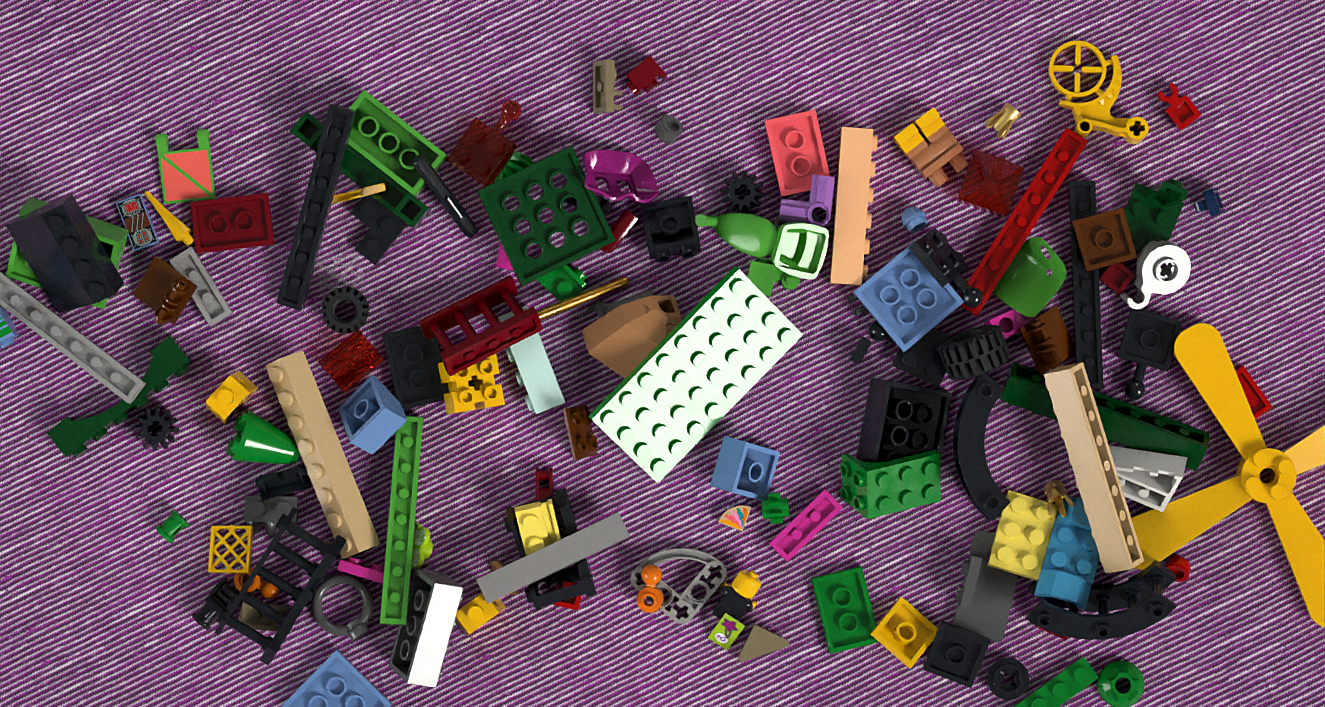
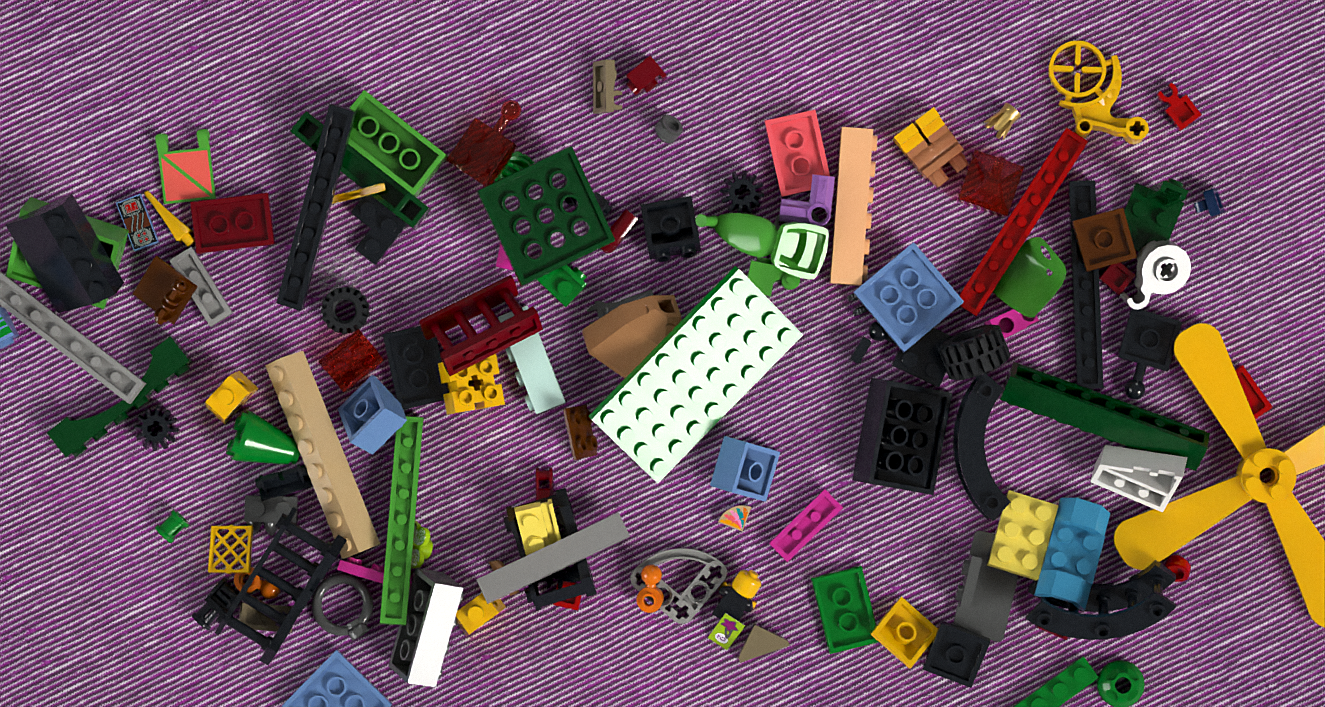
black axle [412,154,479,238] -> none
pearl gold bar [537,276,629,320] -> none
magenta piece [583,150,659,203] -> none
green gear [761,492,789,524] -> none
green bracket [840,450,941,519] -> none
medium blue plate [902,207,928,233] -> none
black plate [909,228,983,308] -> none
black gear [988,658,1029,700] -> none
reddish brown hinge [1019,305,1075,375] -> none
tan brick [1044,362,1144,573] -> none
pearl gold piece [1044,480,1074,517] -> none

